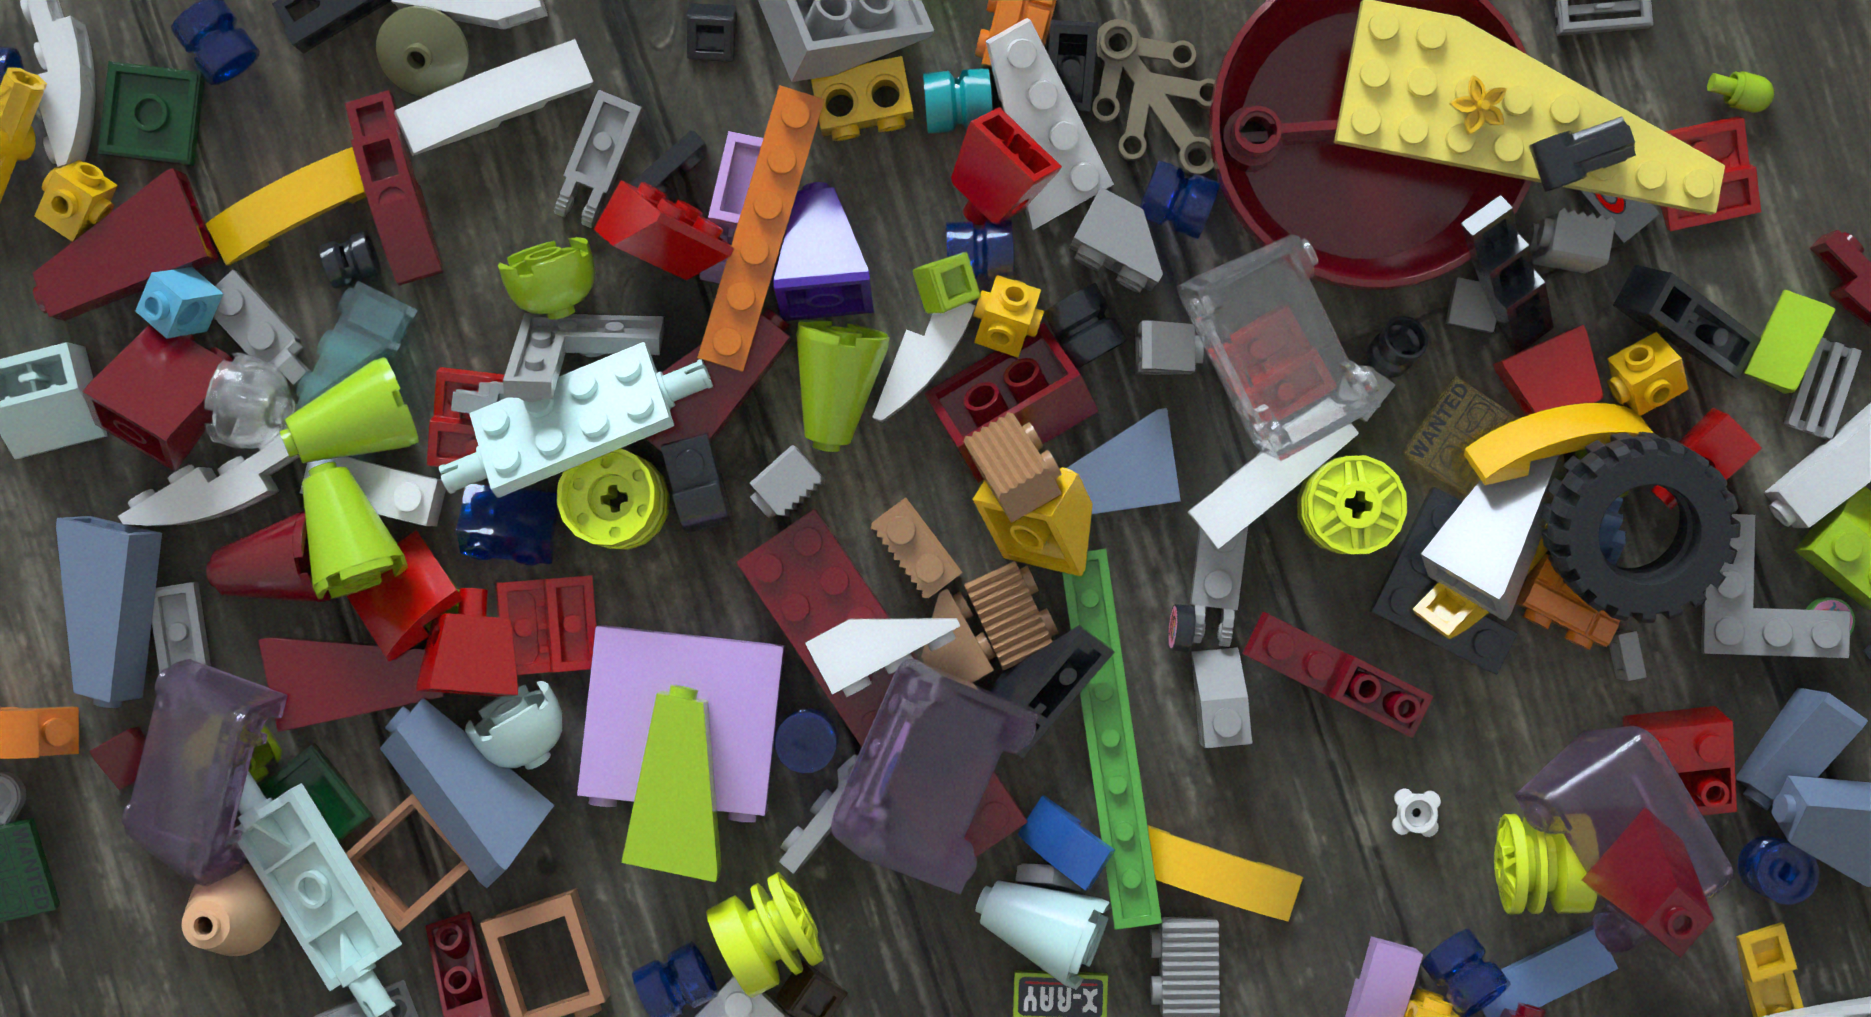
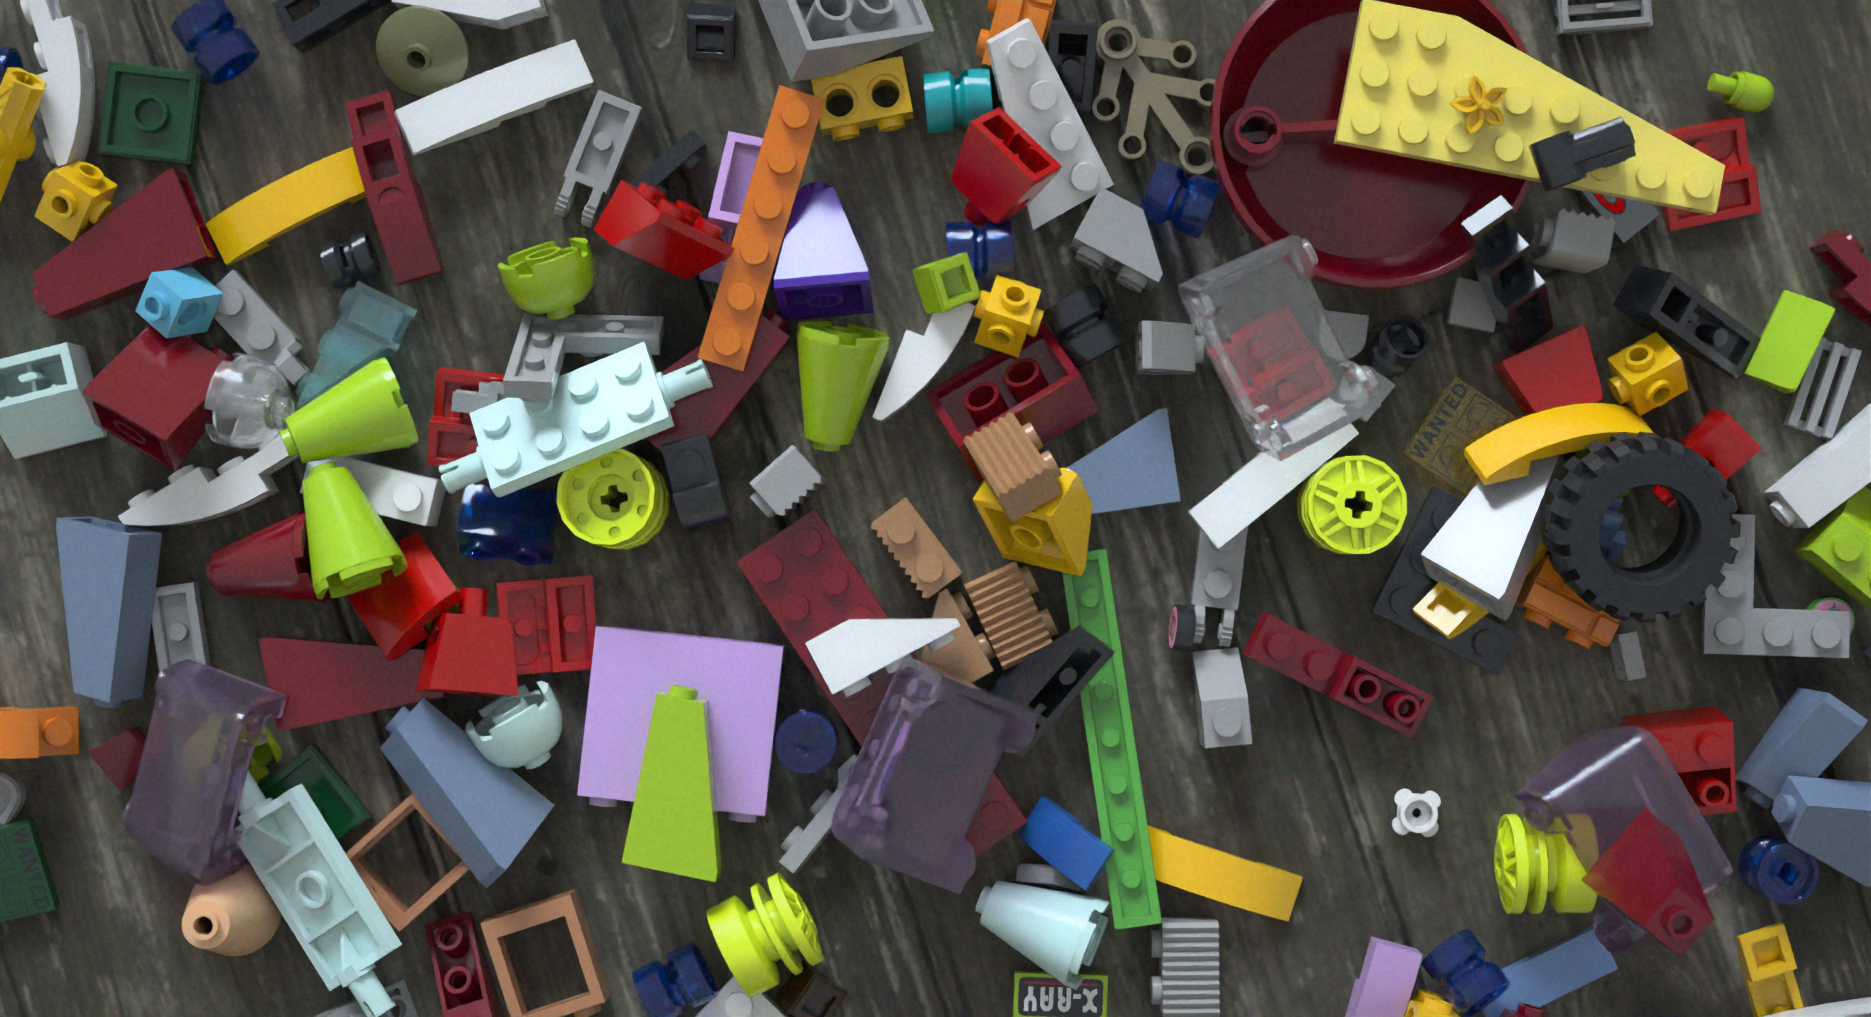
none -> light grey tile [1318,310,1369,360]

